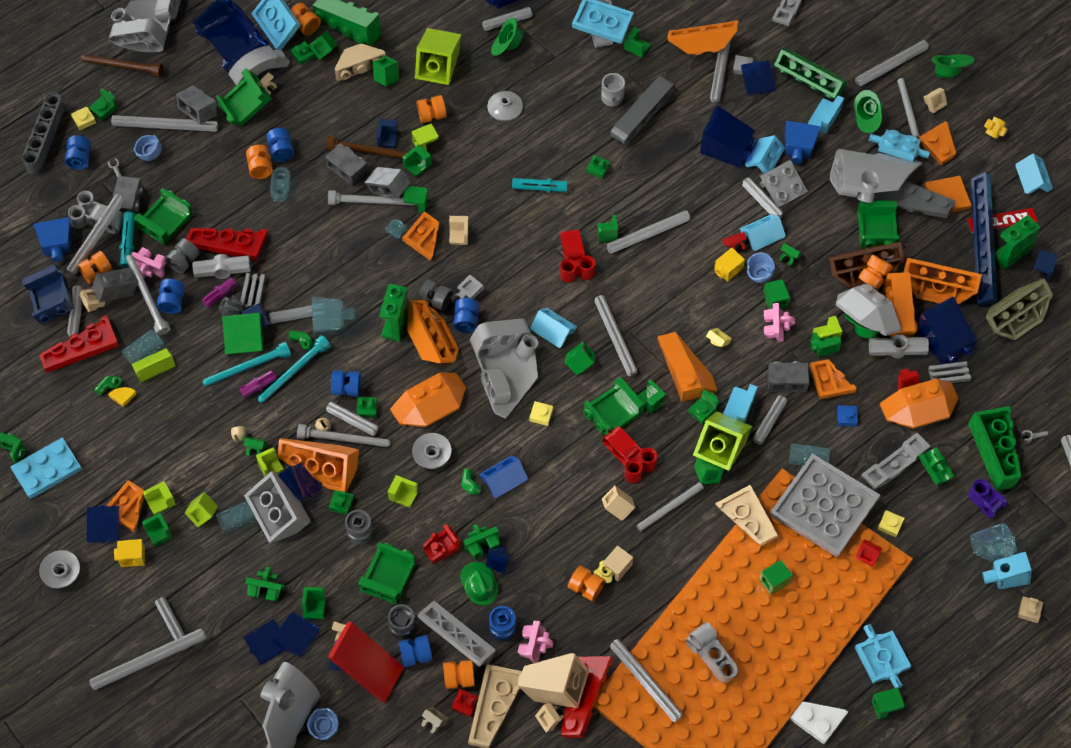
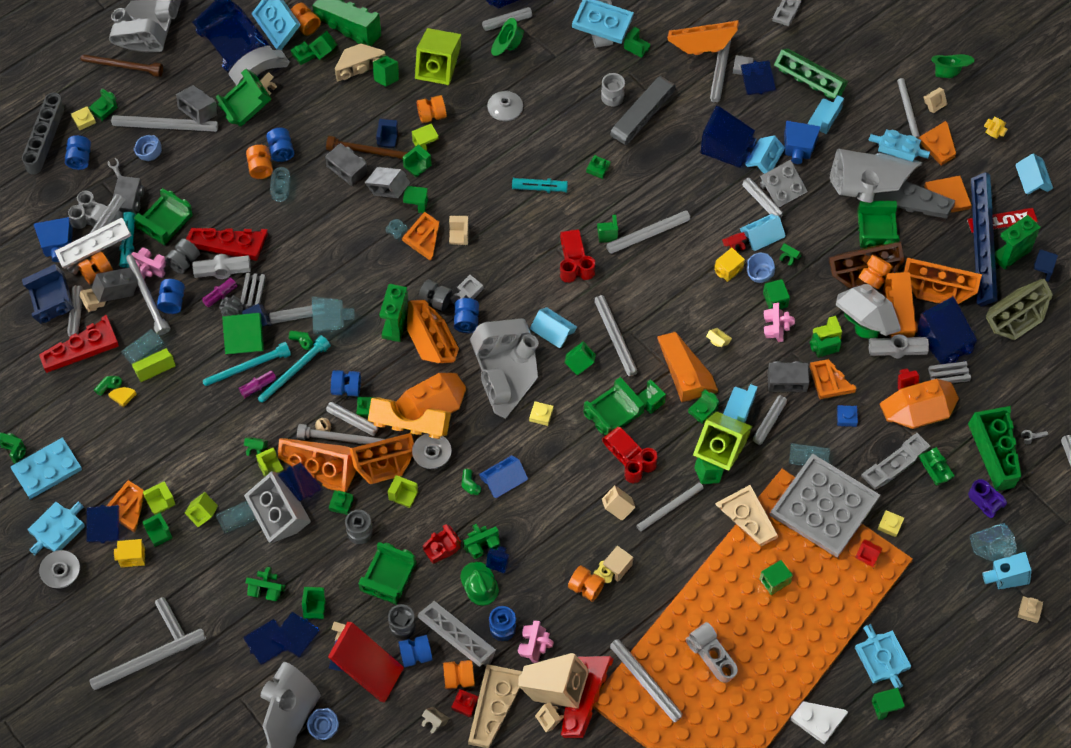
tan hinge [231,426,247,442] -> none
light grey piece [328,190,415,205] -> none
green piece [854,90,883,133] -> none
light grey axle [855,40,929,87] -> none
none -> medium azure plate [28,502,85,555]
none -> white plate [55,218,132,269]
none -> orange wedge [349,433,414,484]
none -> light orange arch [368,397,451,439]

